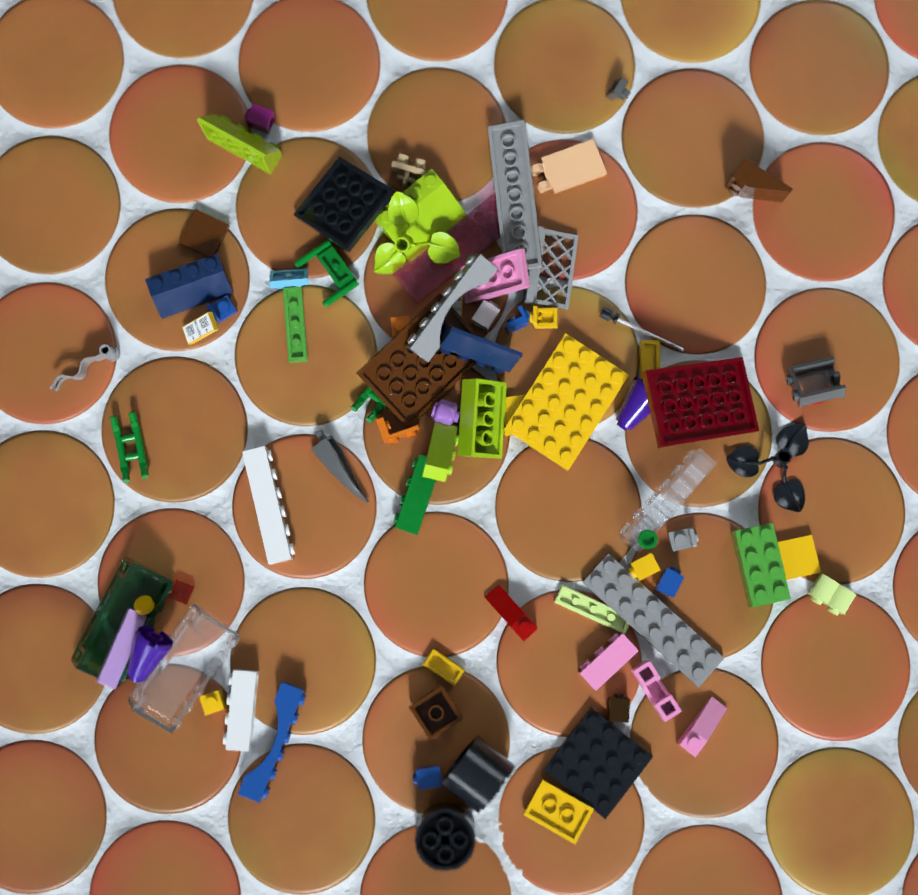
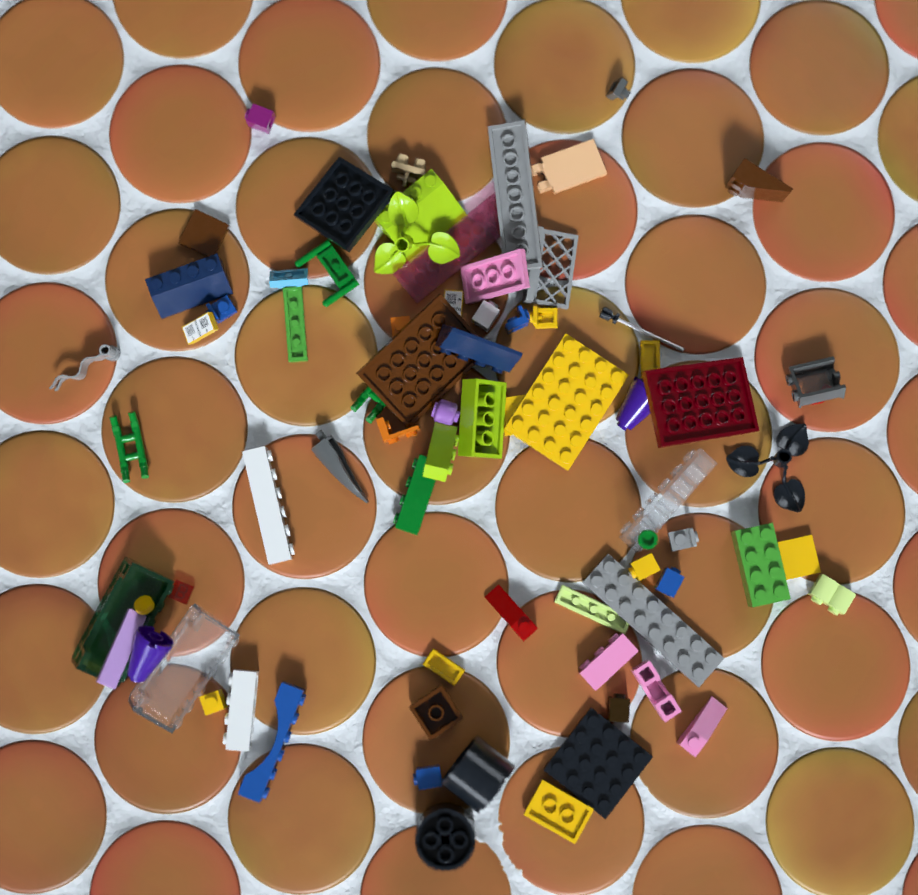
lime slope [197,114,282,174] -> none
light grey arch [406,253,498,362] -> none

